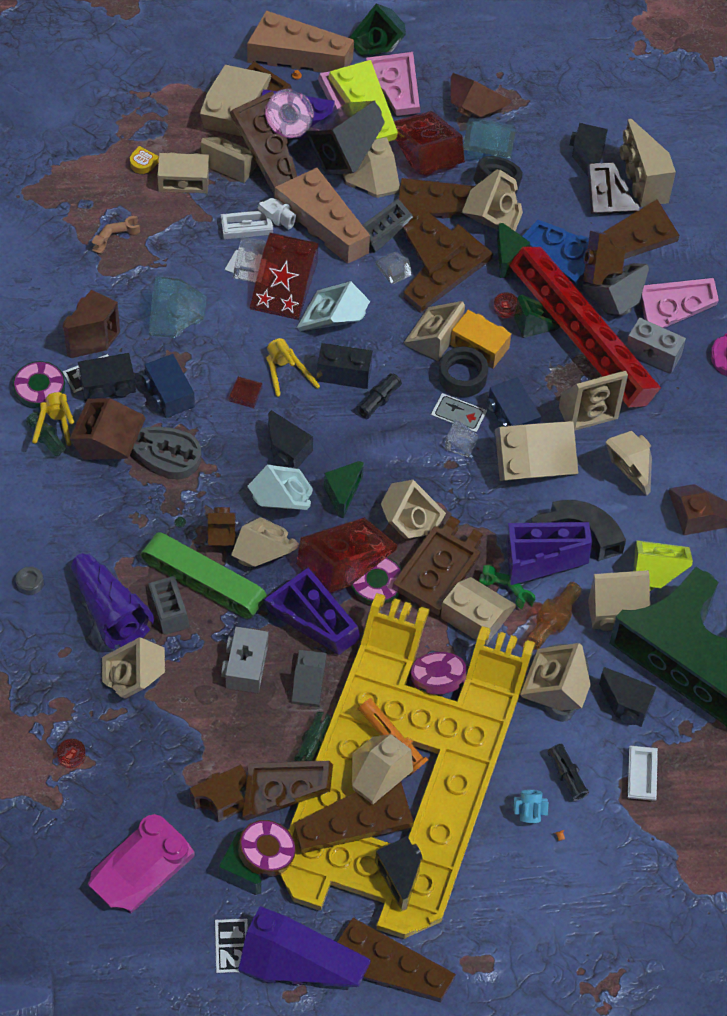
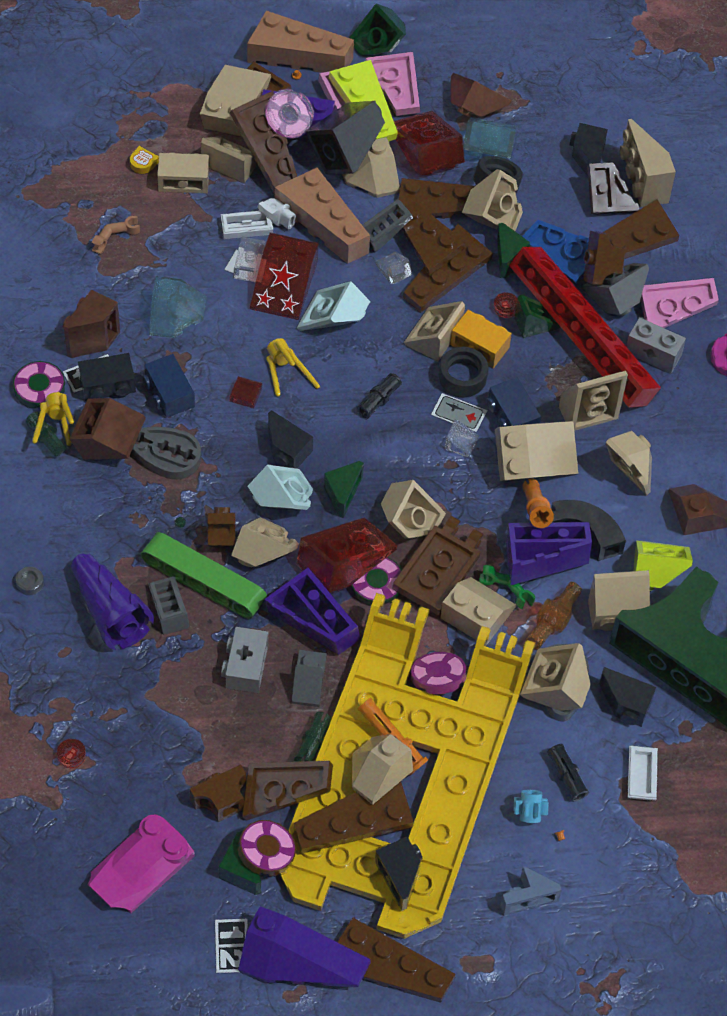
tan slope [102,637,165,699] -> none
black brick [317,343,373,389] -> none
none -> sand blue slope [500,867,562,916]
none -> orange pin [522,478,554,528]

